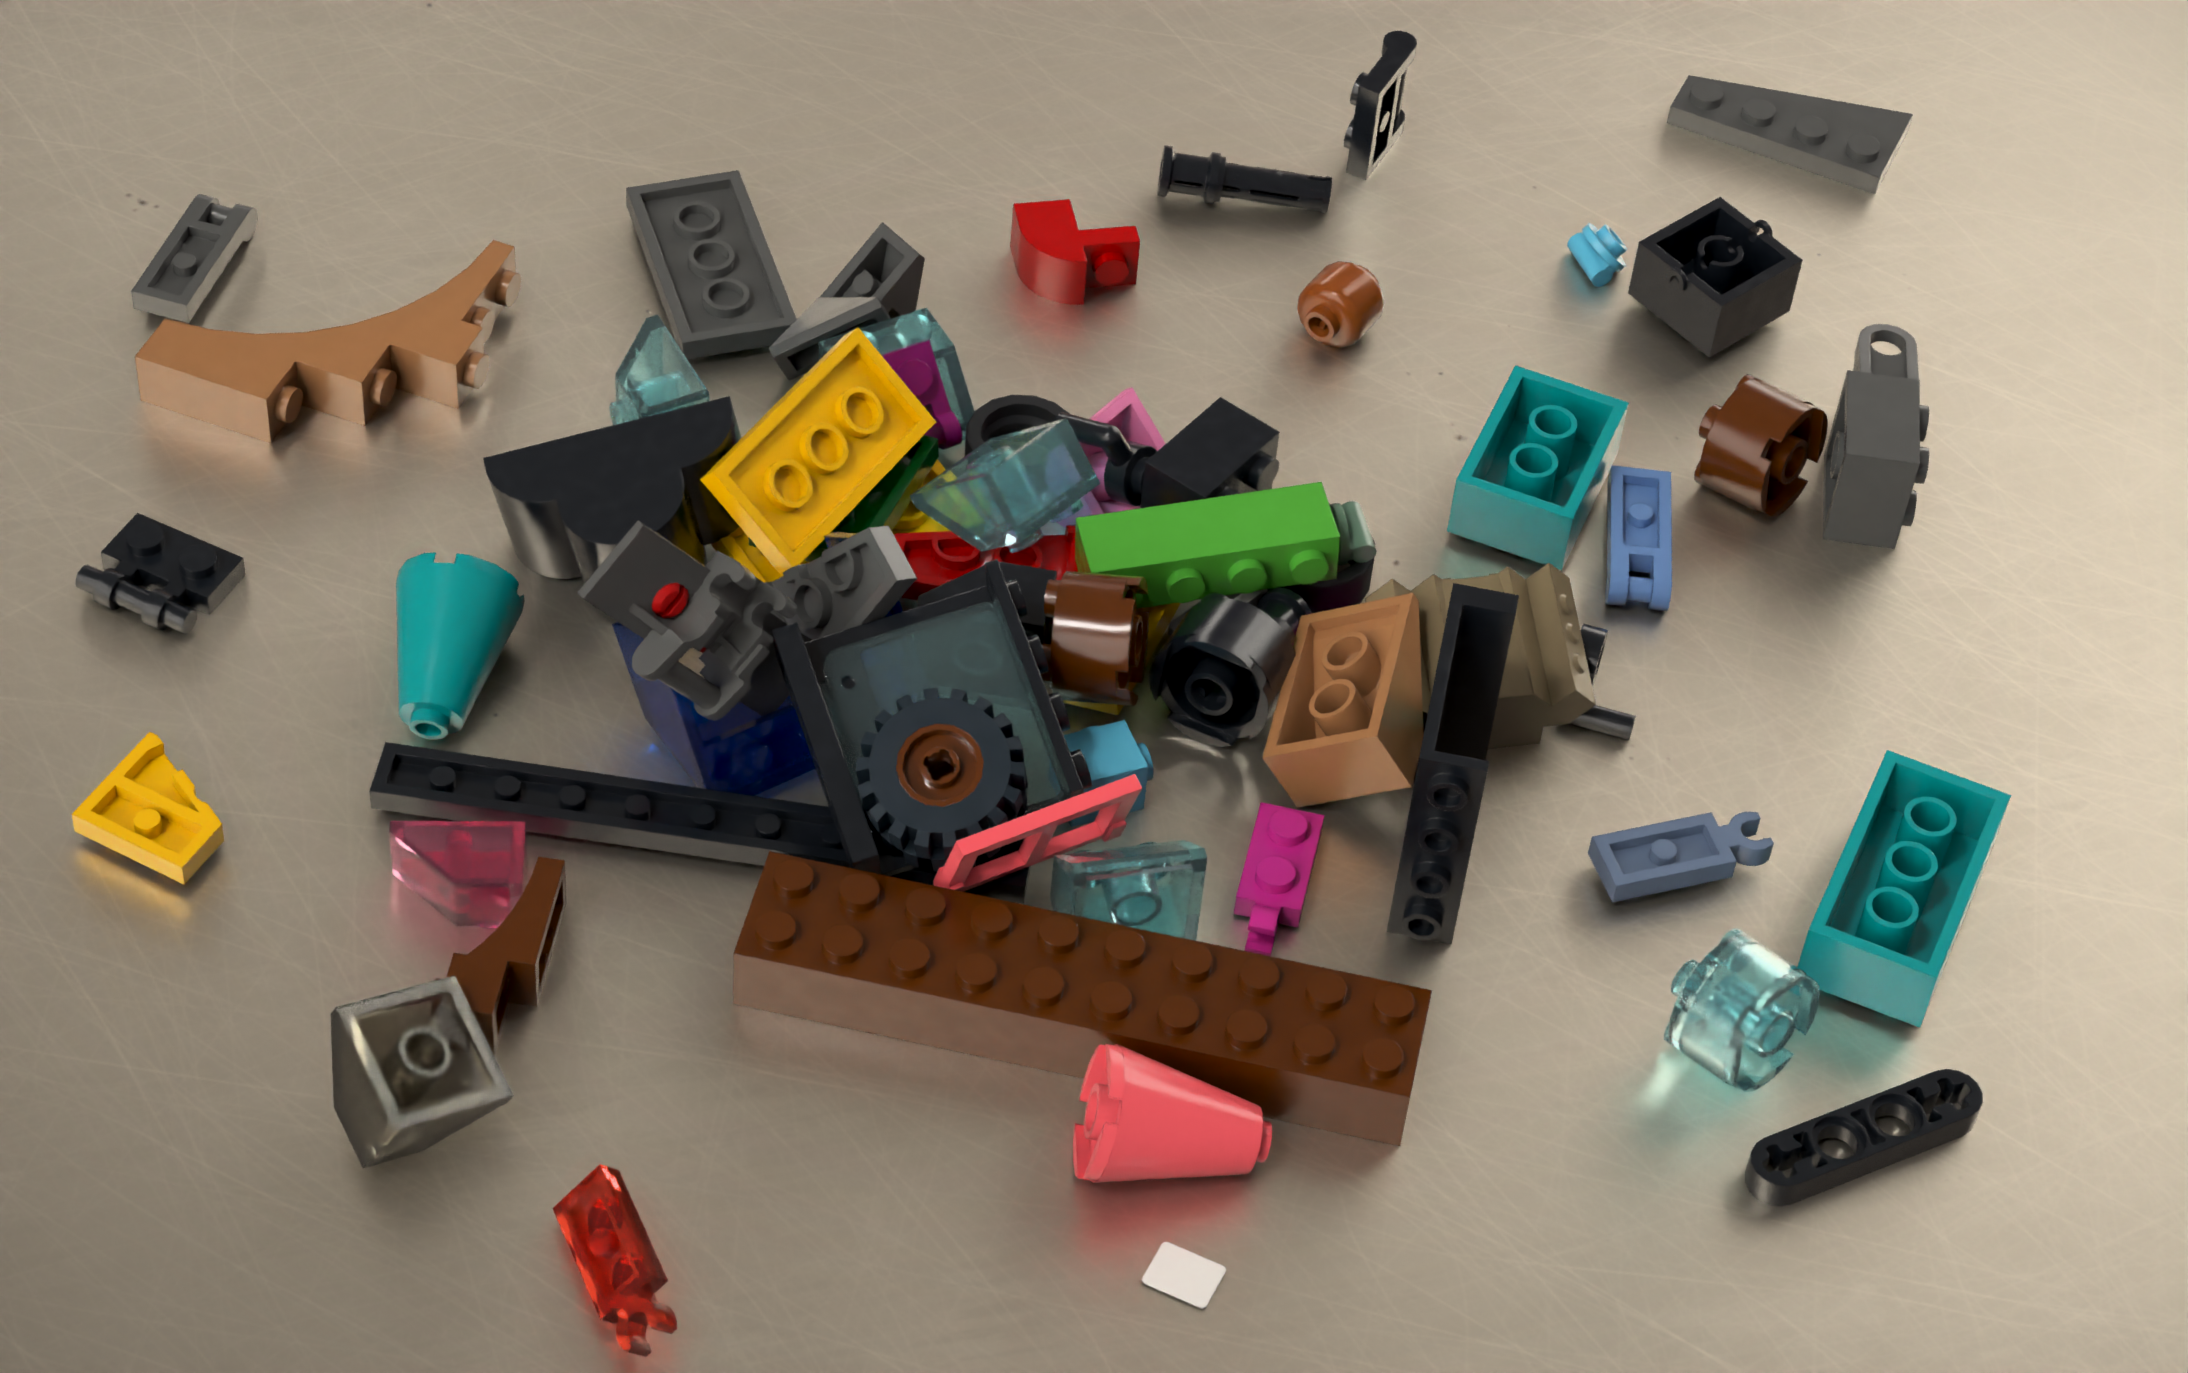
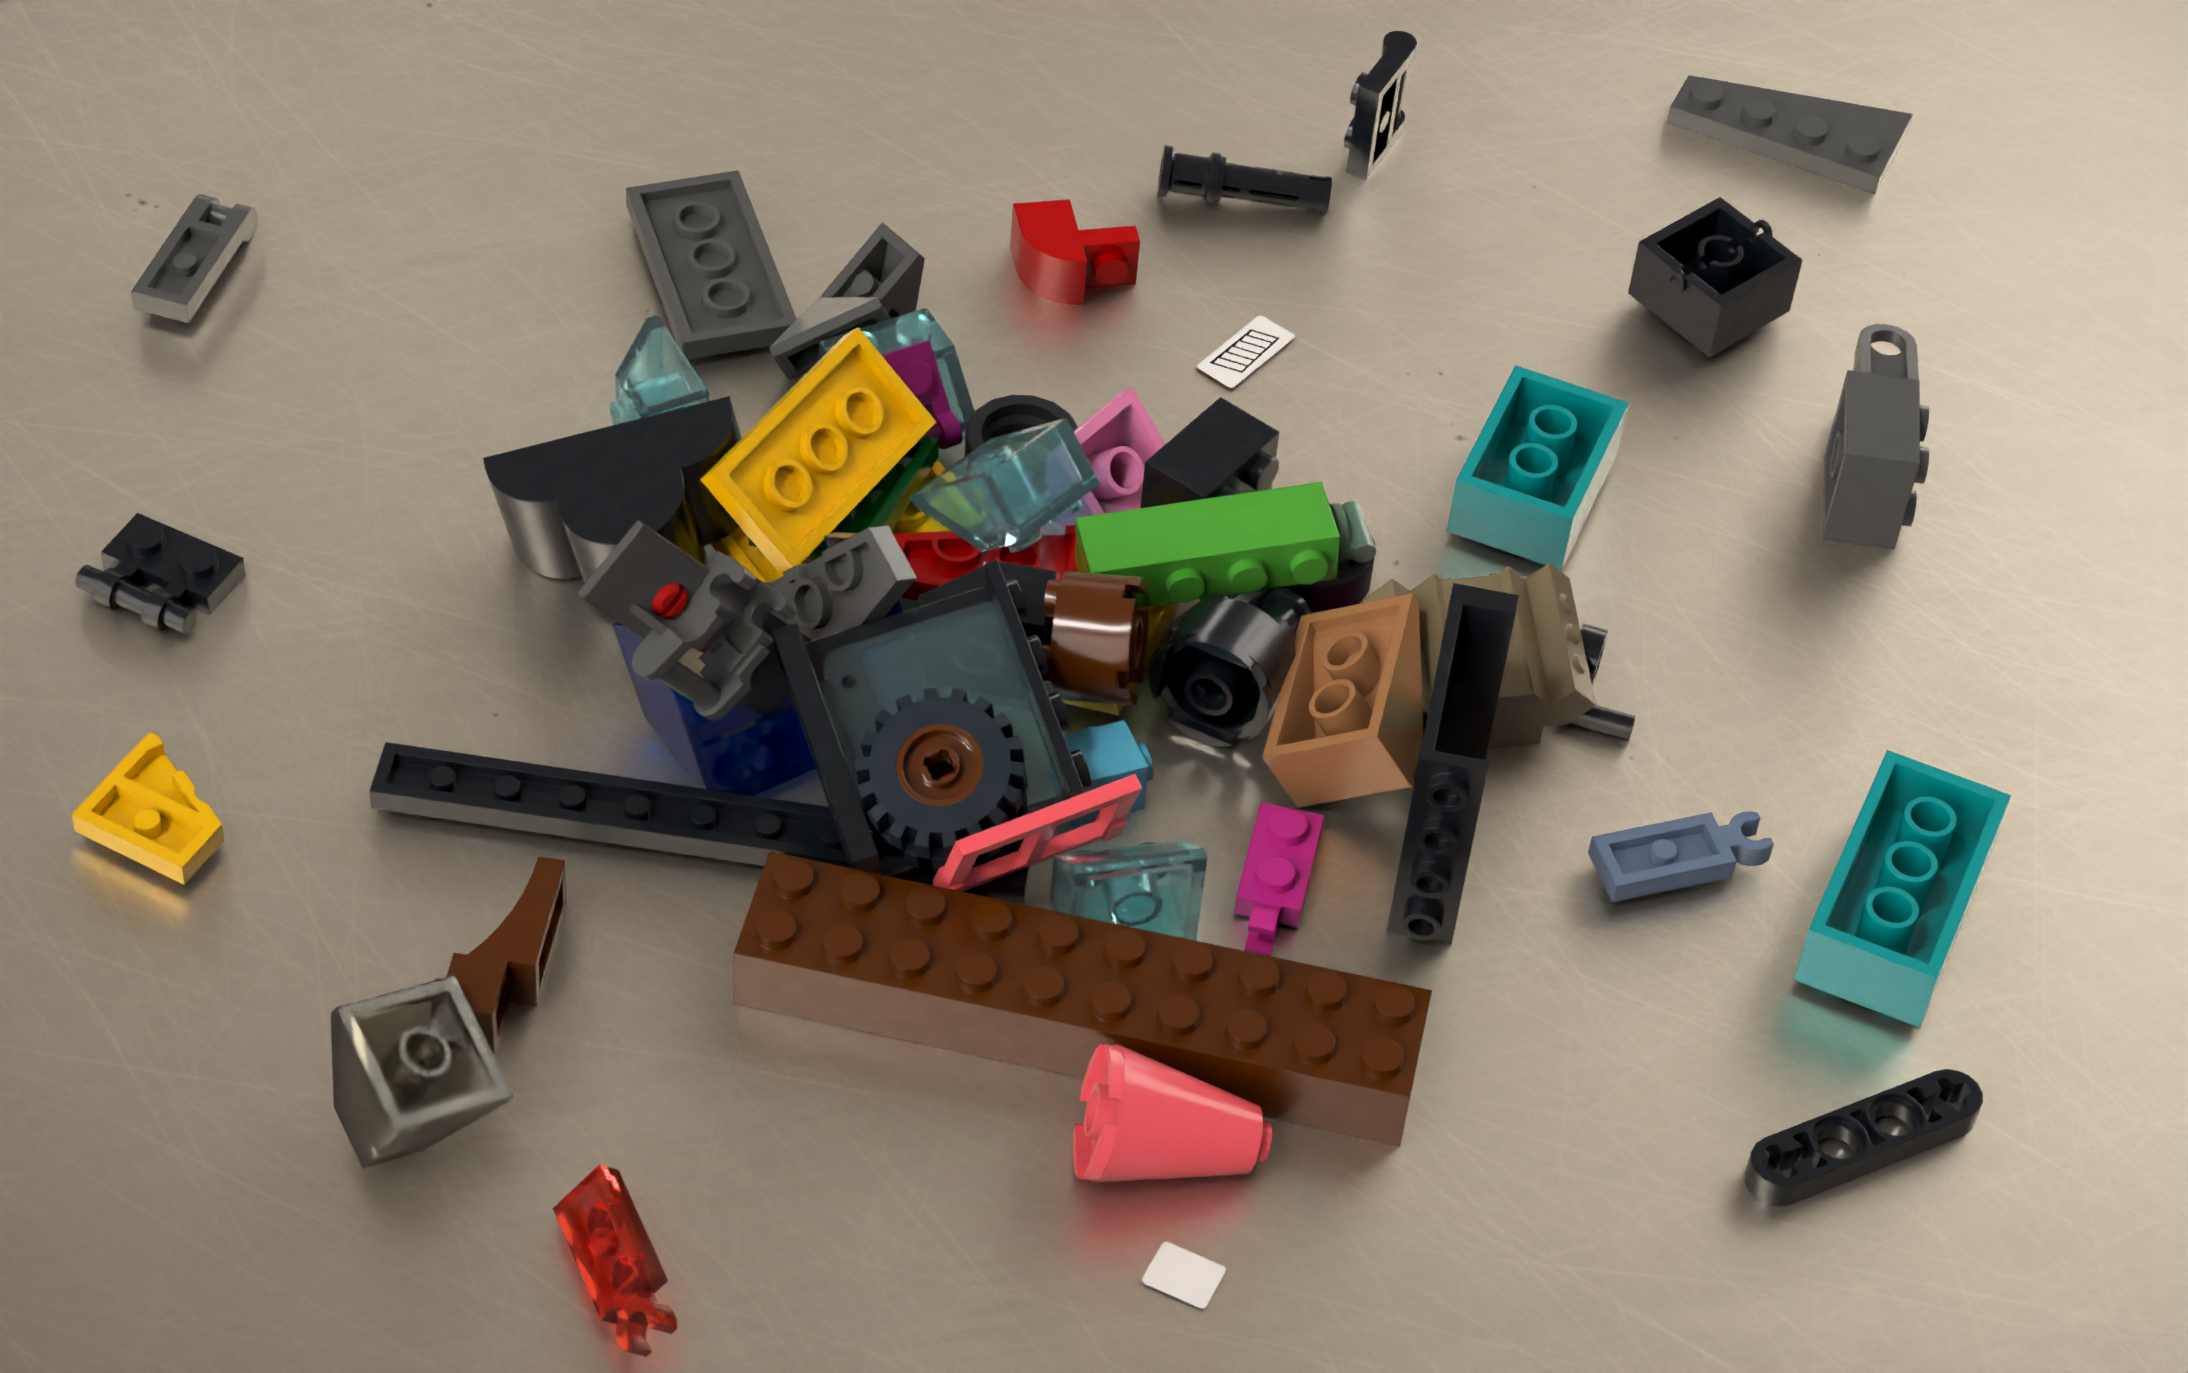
medium nougat arch [135,240,521,443] -> none
clear pink slope [389,821,528,928] -> none
teal cone [396,552,525,740] -> none
black plate [1053,412,1157,506] -> none
dark orange head [1297,261,1384,349] -> none
medium azure plate [1567,223,1627,287] -> none
medium blue plate [1605,465,1672,611] -> none
clear light blue brick [1664,928,1820,1092] -> none
reddish brown brick [1694,374,1828,516] -> none
none -> white sticker [1197,315,1295,388]

